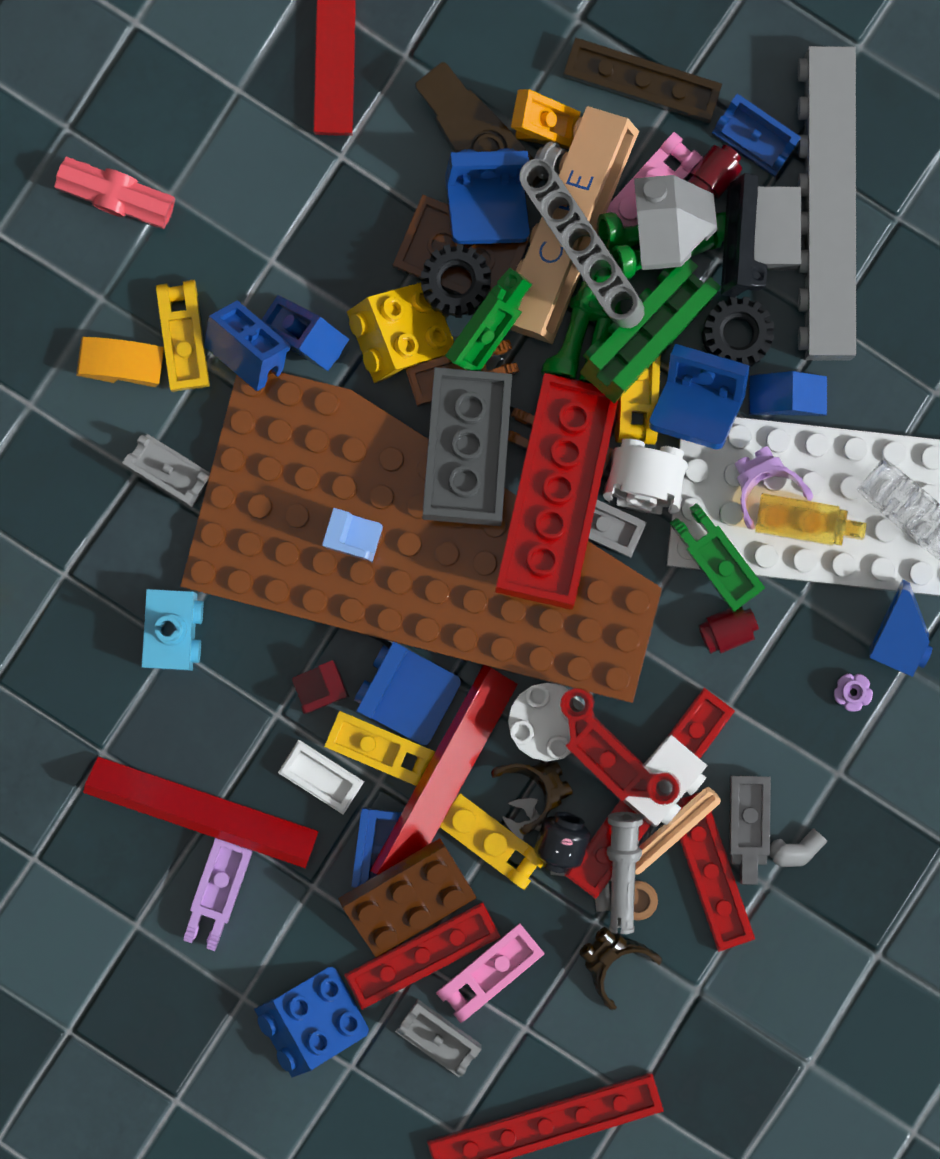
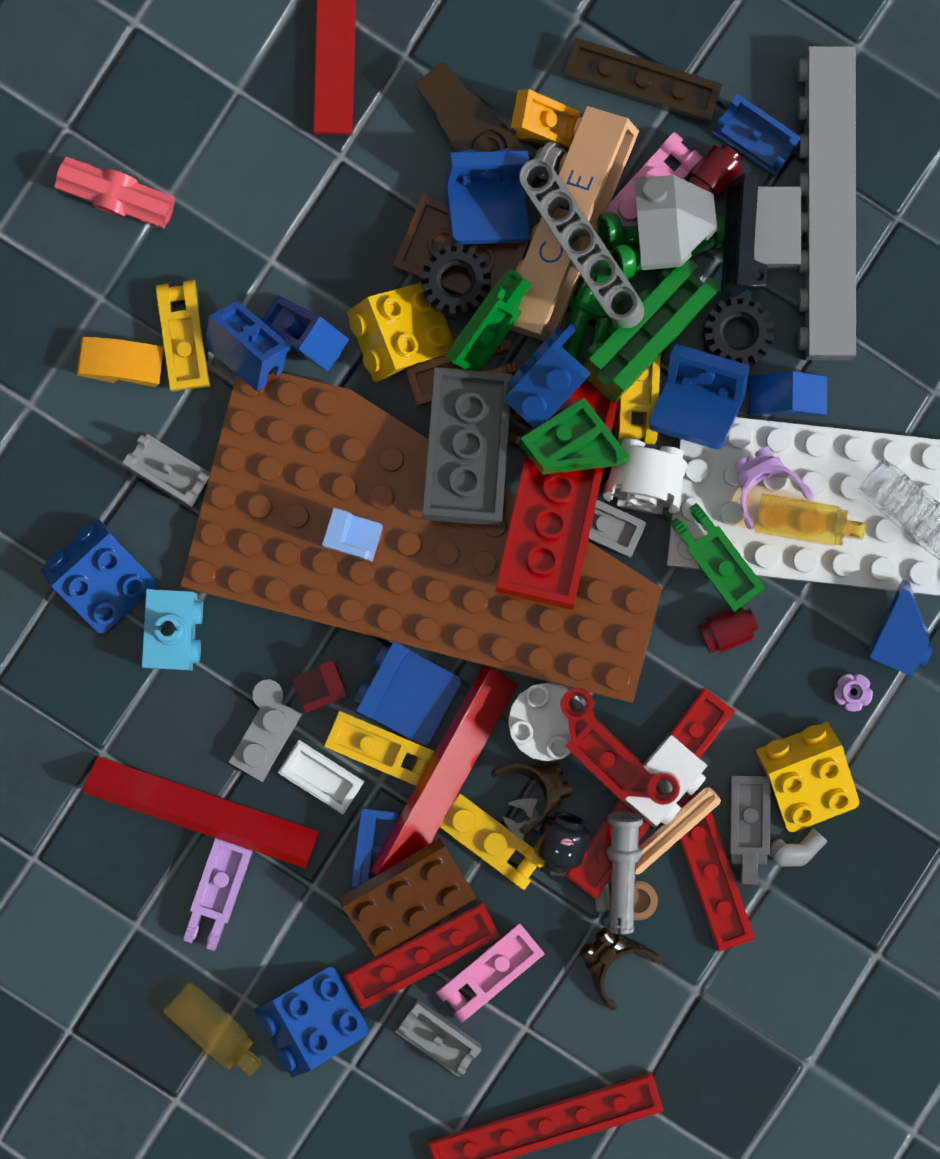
none -> blue bracket [41,518,156,634]
none -> clear yellow hinge [163,982,262,1076]
none -> light grey hinge [229,679,302,782]
none -> blue bracket [503,324,591,429]
none -> green wing [519,398,629,475]
none -> yellow bracket [756,722,859,832]

